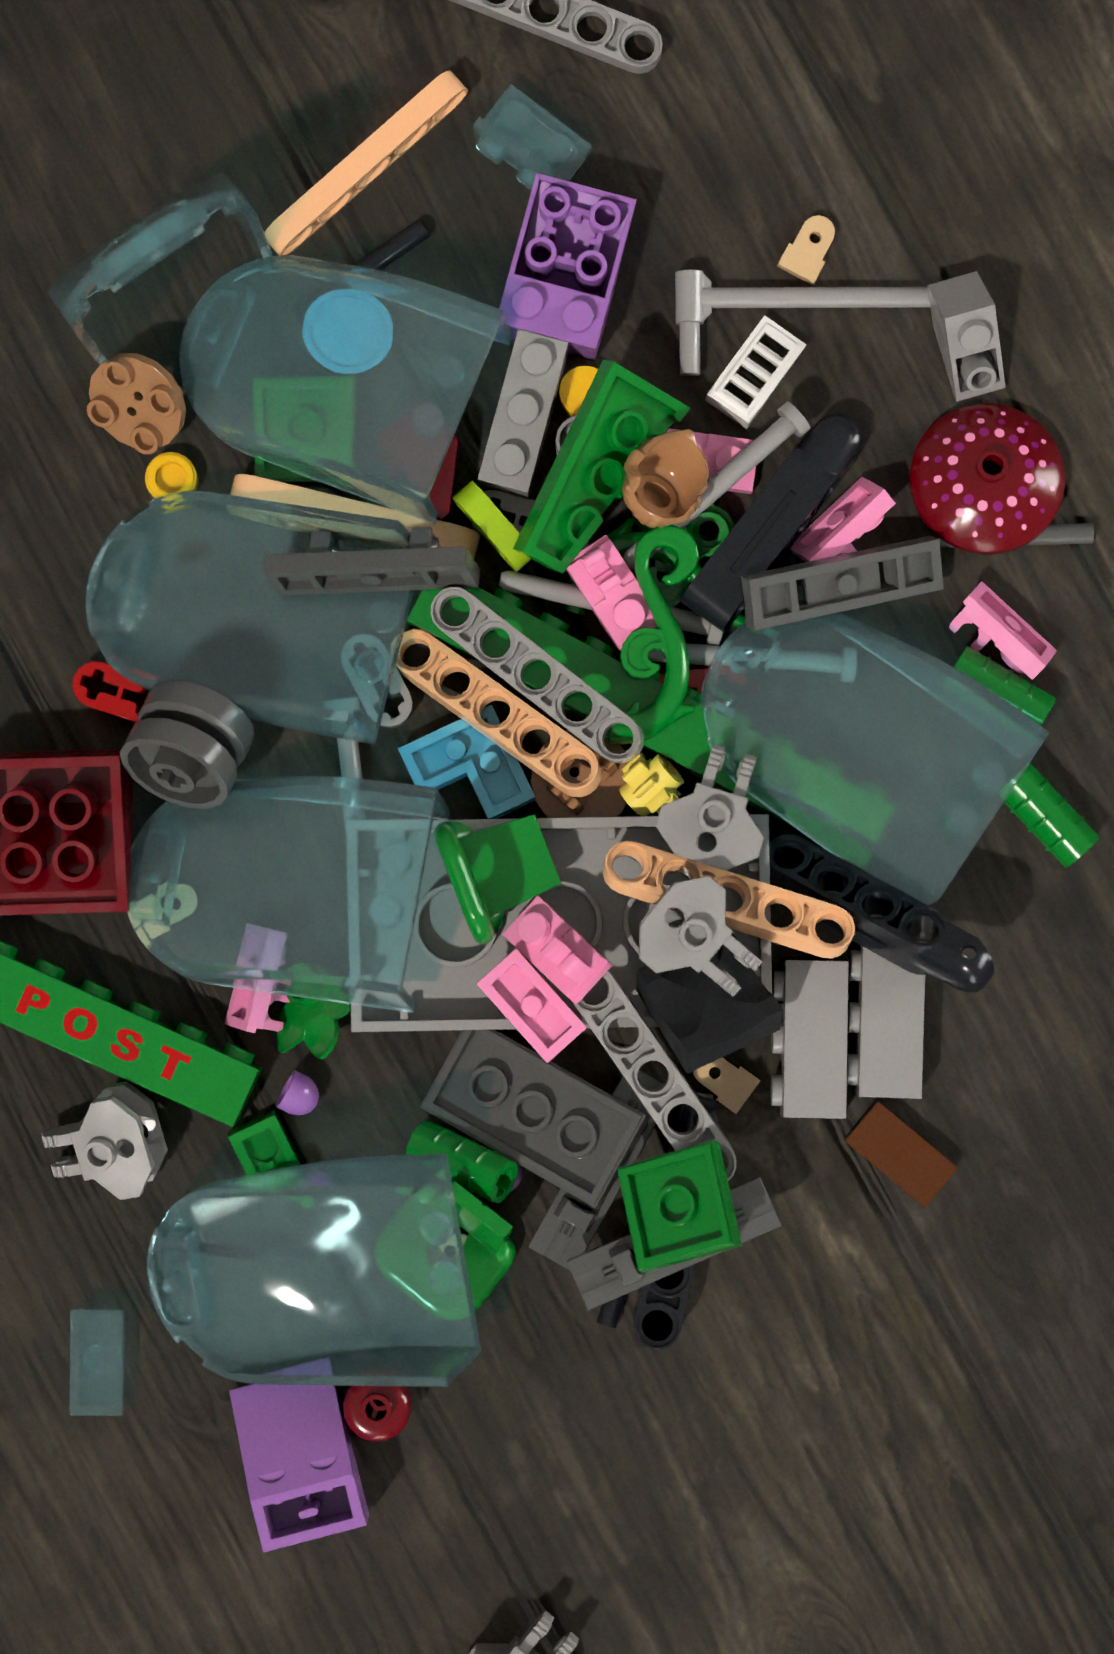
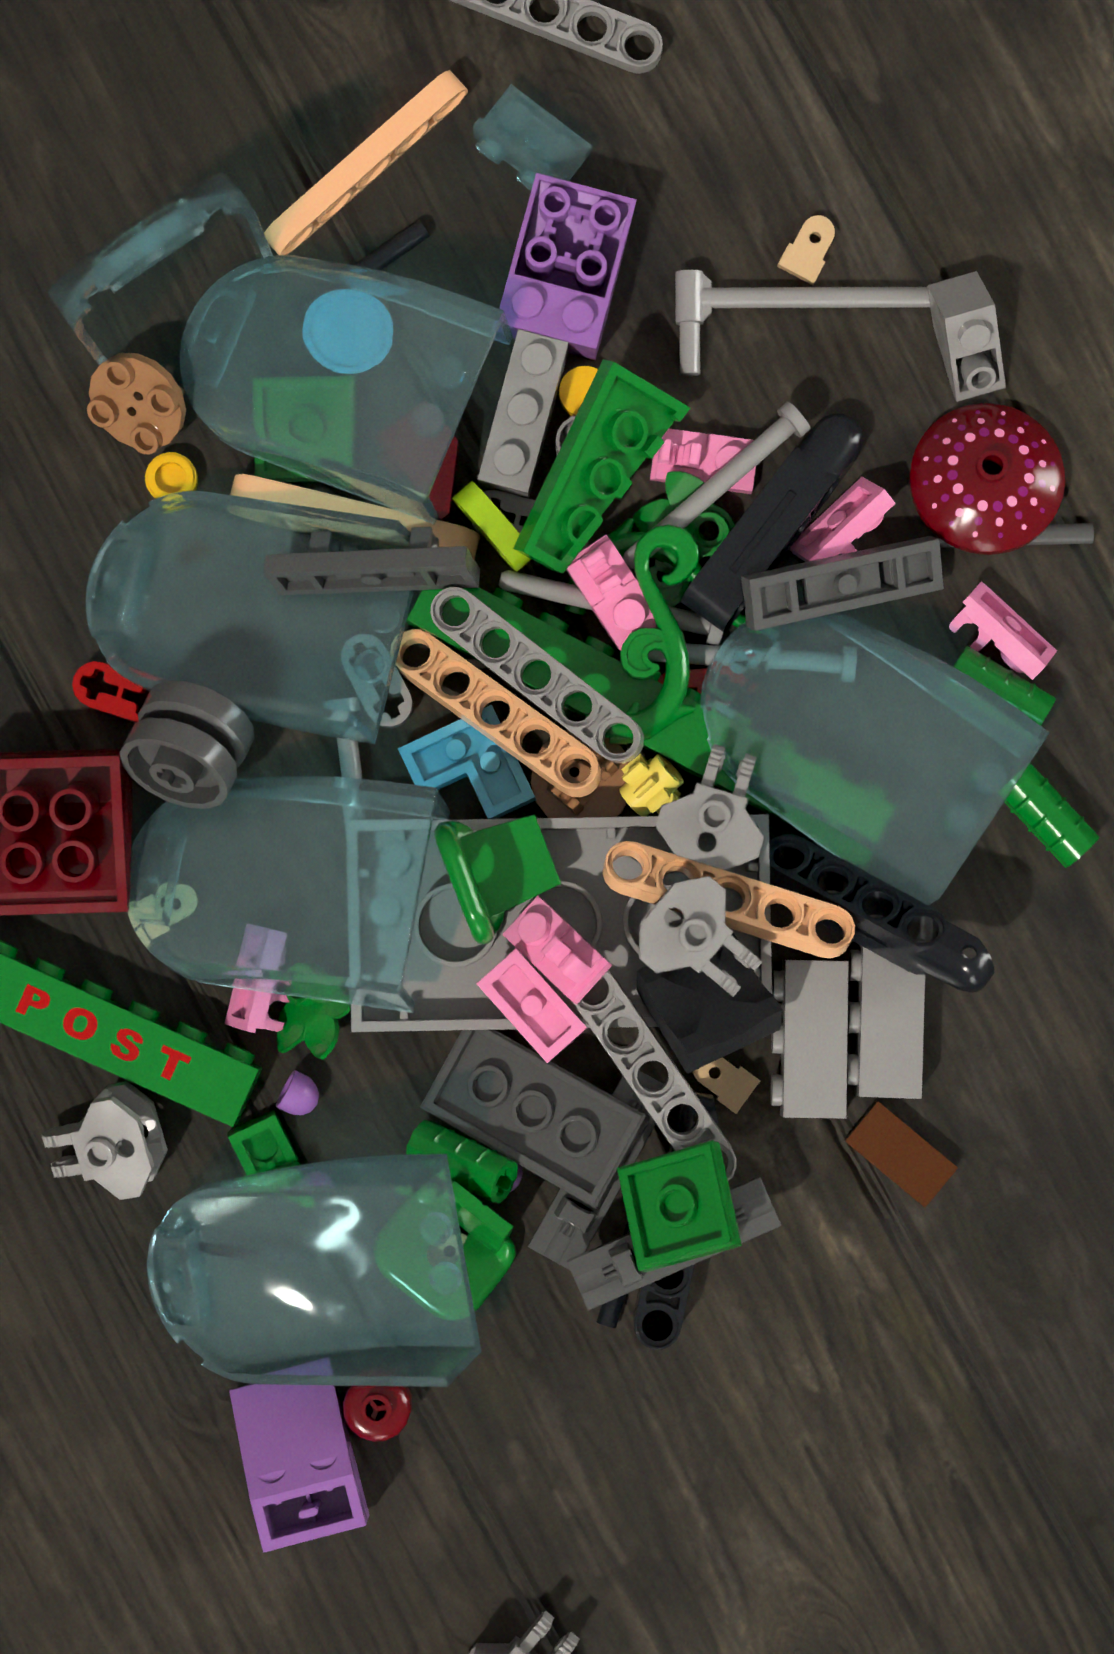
clear light blue plate [69,1308,125,1416] -> none
medium nougat hair [622,429,710,528] -> none
white slope [705,315,806,429] -> none

